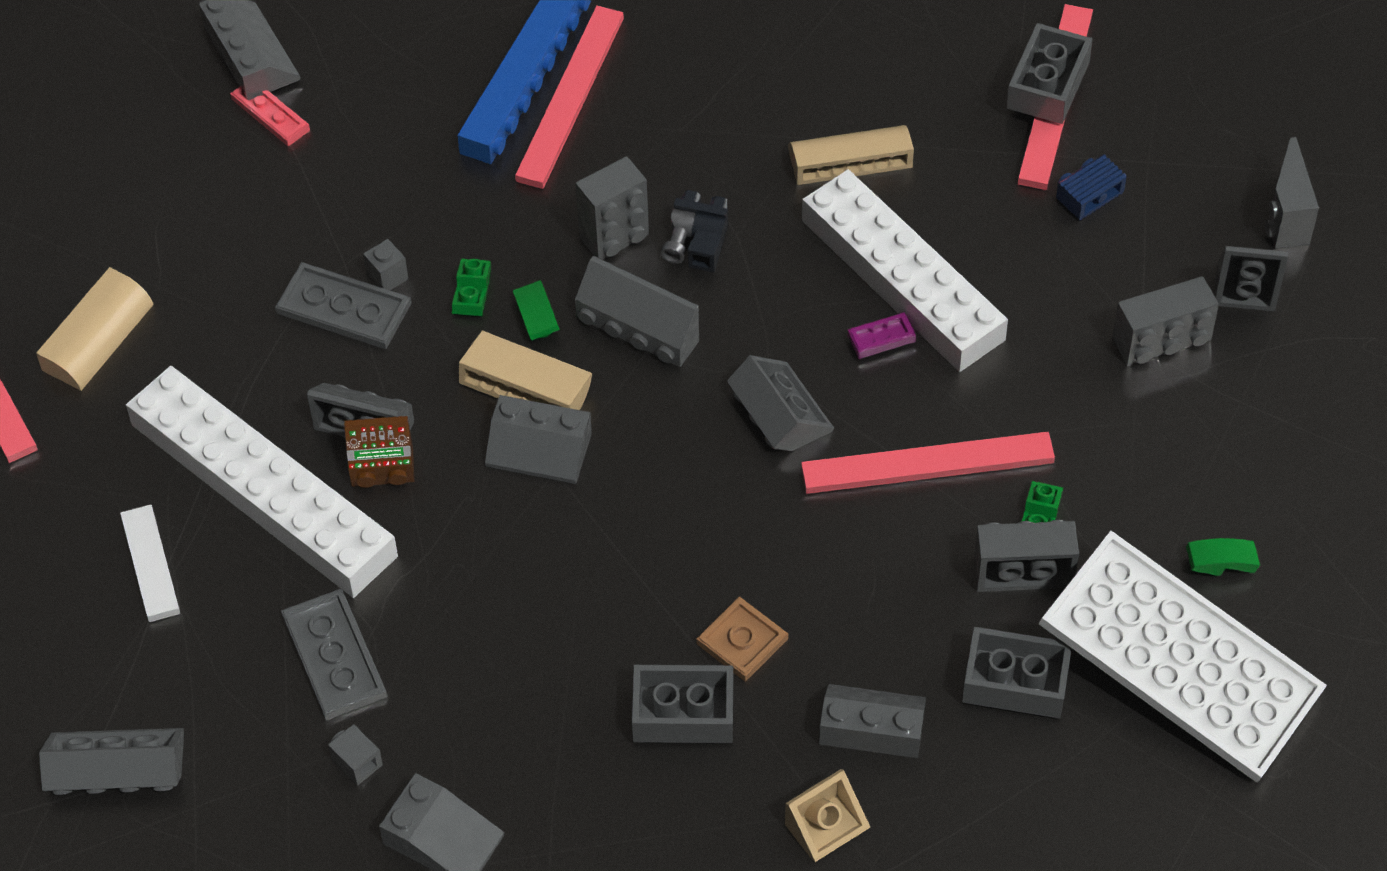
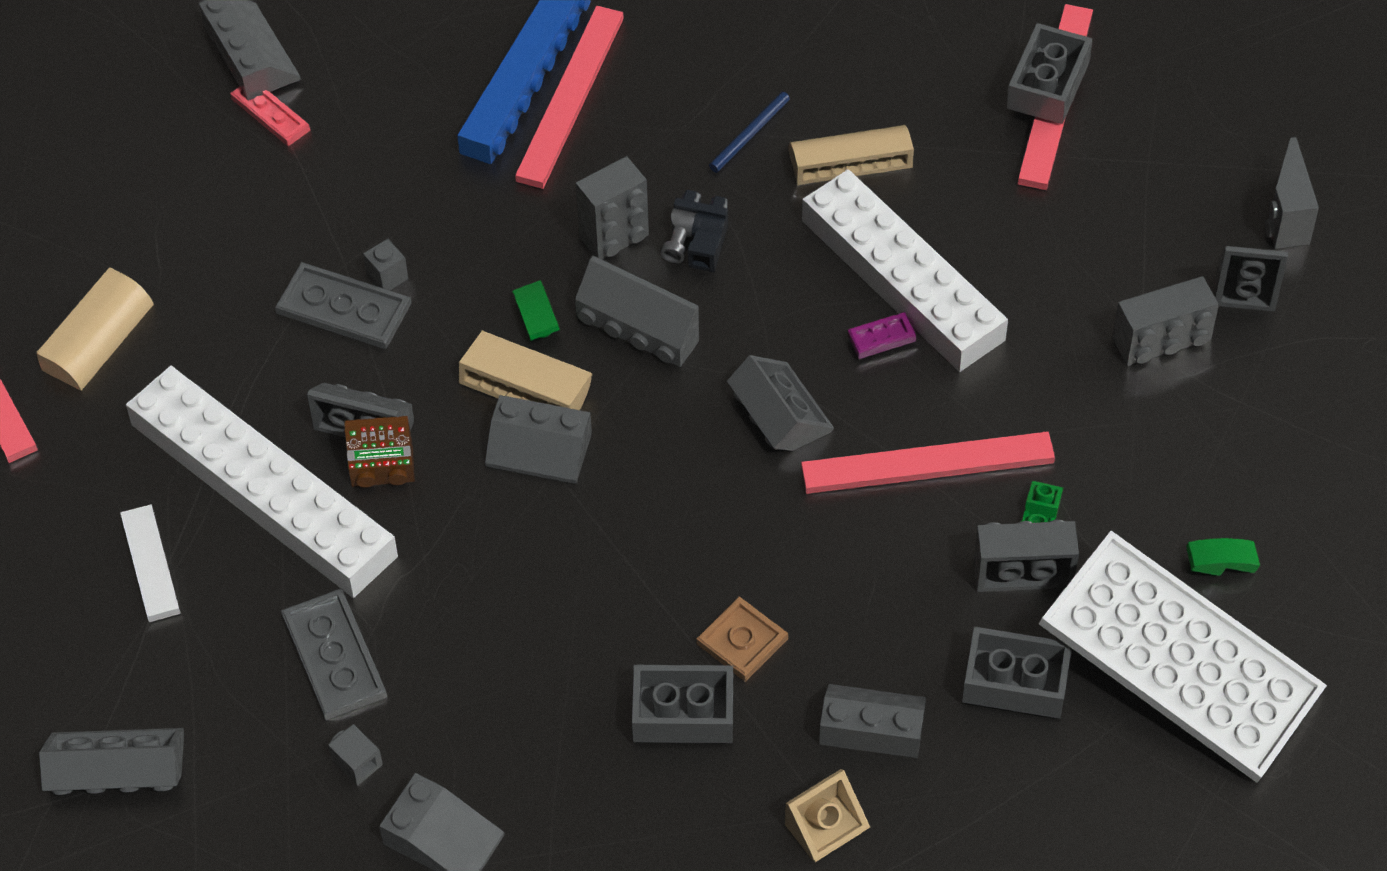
green slope [452,258,491,316] -> none
dark blue brick [1056,154,1127,220] -> none
none -> dark blue bar [709,92,790,173]

